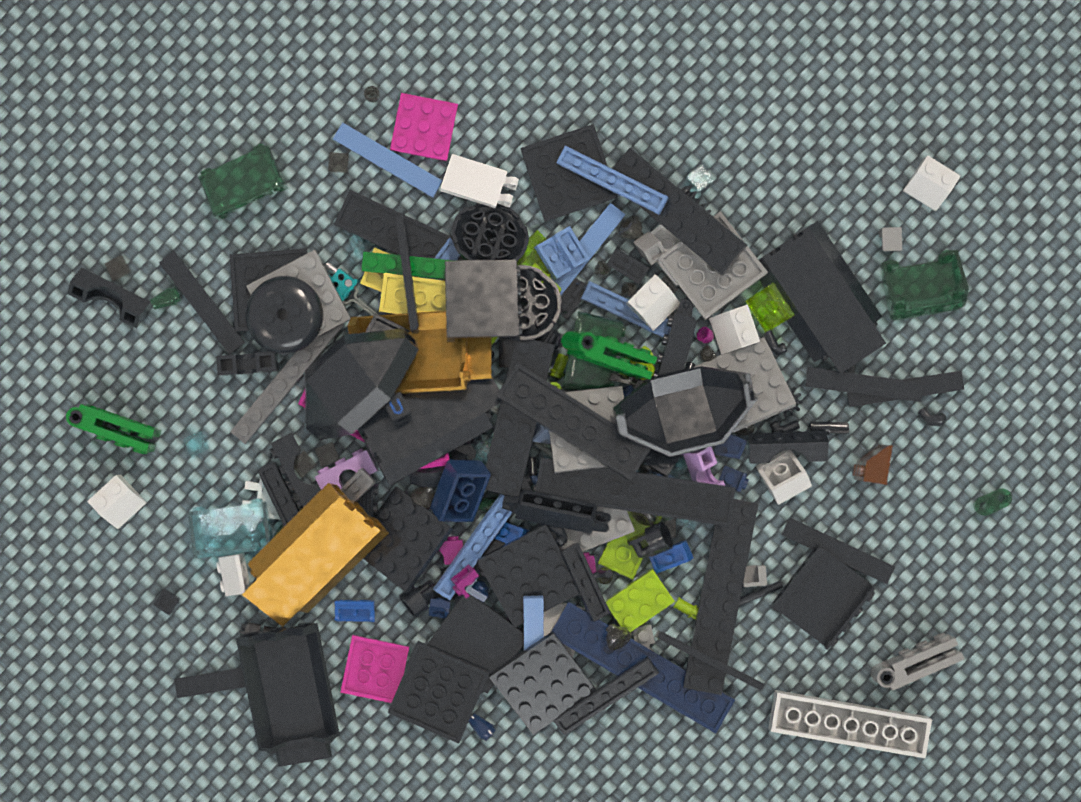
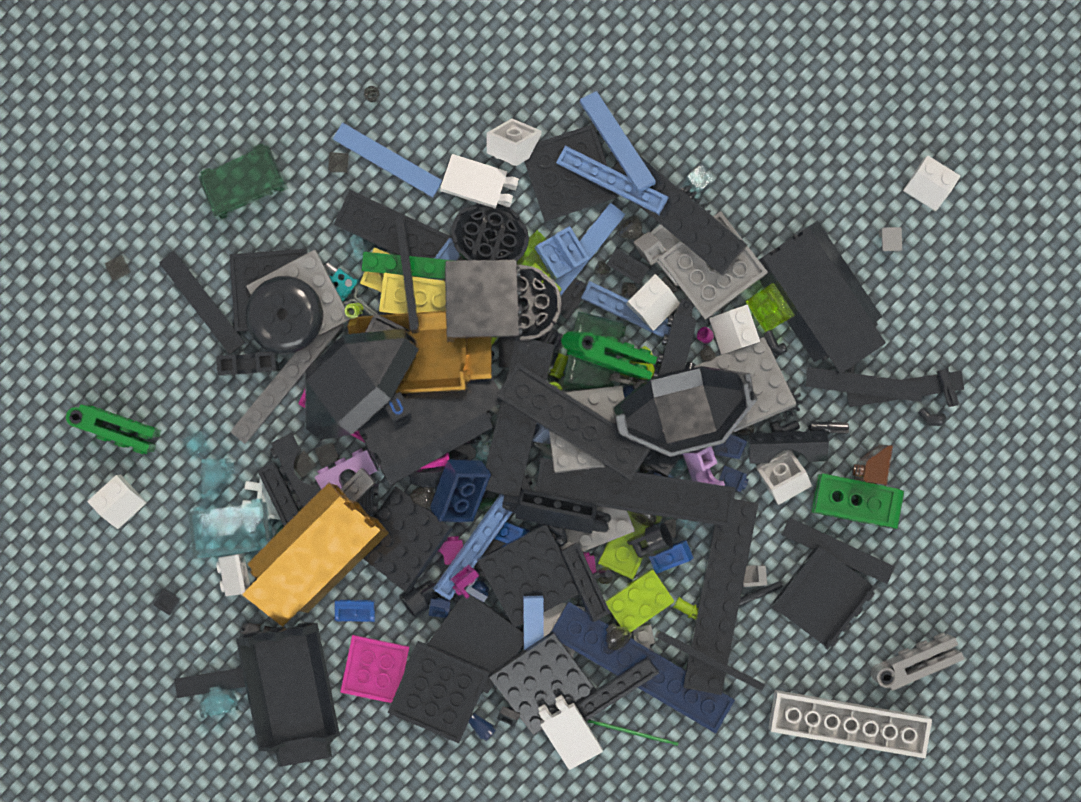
black arch [67,267,151,329] -> none
clear green cone [150,287,181,310] -> none
dark pink plate [390,93,458,161] -> none
black arm [527,457,538,485] -> none
clear green windscreen [880,250,969,320] -> none
clear green plate [973,488,1012,516] -> none
none -> clear light blue cylinder [199,686,240,718]
none -> clear light blue slope [201,458,234,499]
none -> lime pin [344,303,364,319]
none -> white slope [487,119,542,166]
none -> black plate [497,707,520,727]
none -> white tile [538,695,603,770]
none -> medium blue tile [580,91,656,193]
none -> green piece [587,719,678,746]
none -> green hinge [811,473,905,529]
none -> black axle [936,368,959,407]

